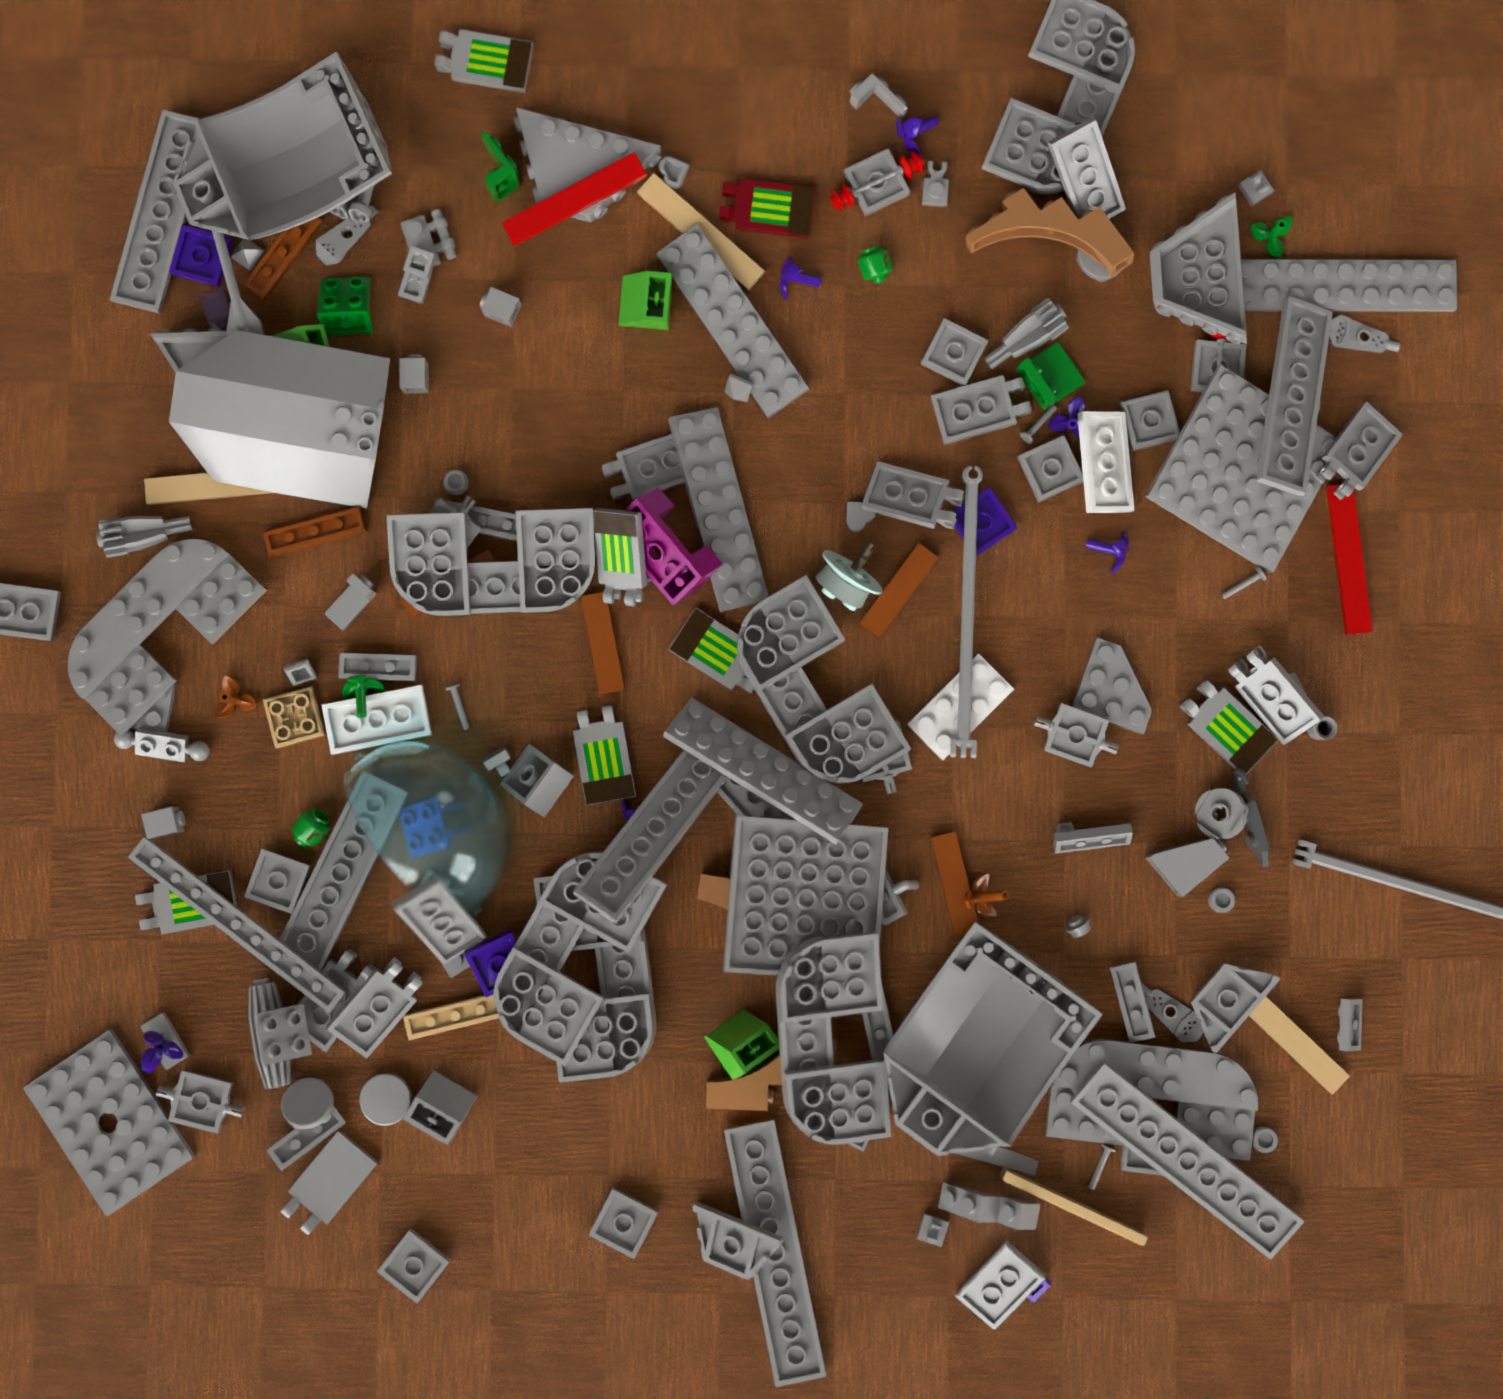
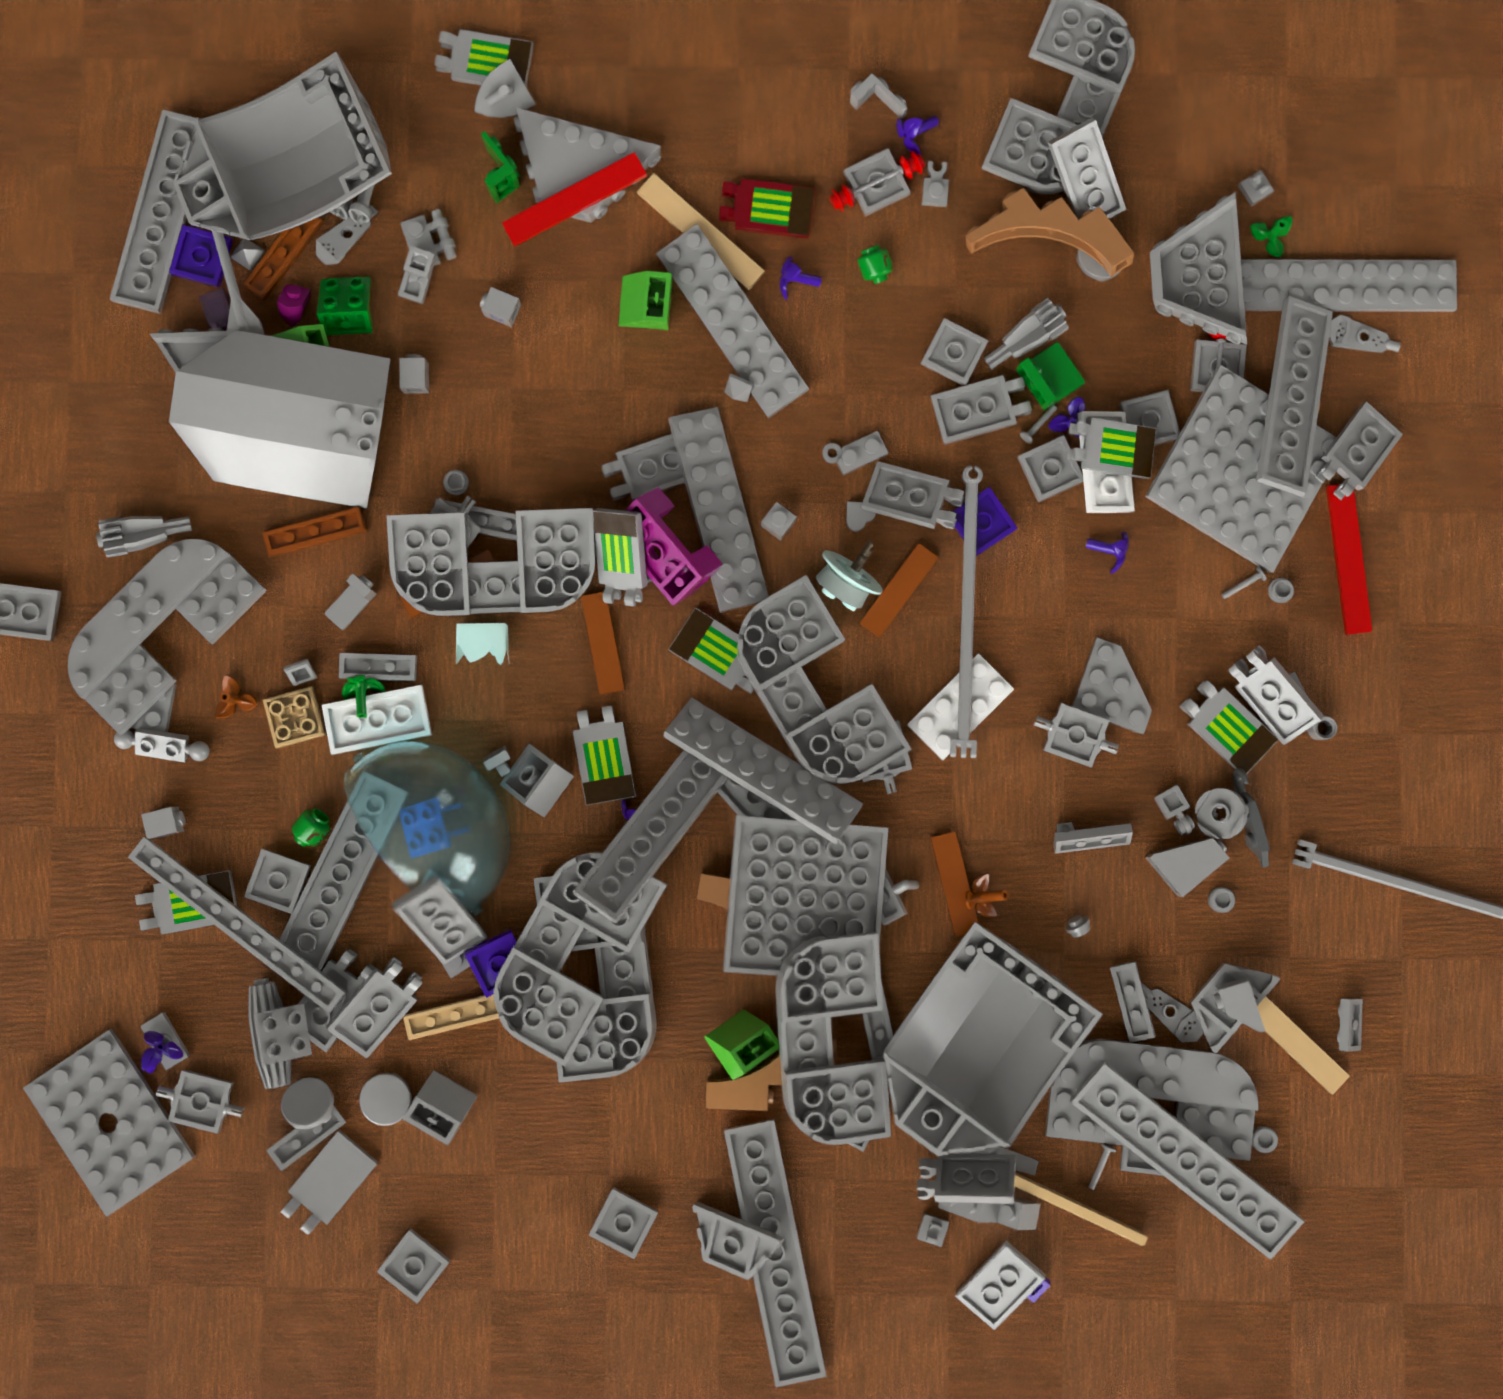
tan tile [144,473,274,505] -> none
light grey pin [445,684,470,730] -> none
light grey tile [659,156,690,190] -> none
none -> magenta plate [277,284,311,327]
none -> light aqua piece [456,623,509,665]
none -> light grey shield [474,59,536,118]
none -> light grey brick [761,502,797,541]
none -> light grey hinge [822,431,888,476]
none -> light grey tile [917,1153,1016,1204]
none -> tile [1066,417,1156,479]
none -> light grey plate [1154,785,1195,835]
none -> light grey slope [1213,977,1265,1032]
none -> light grey plate [1268,578,1294,603]

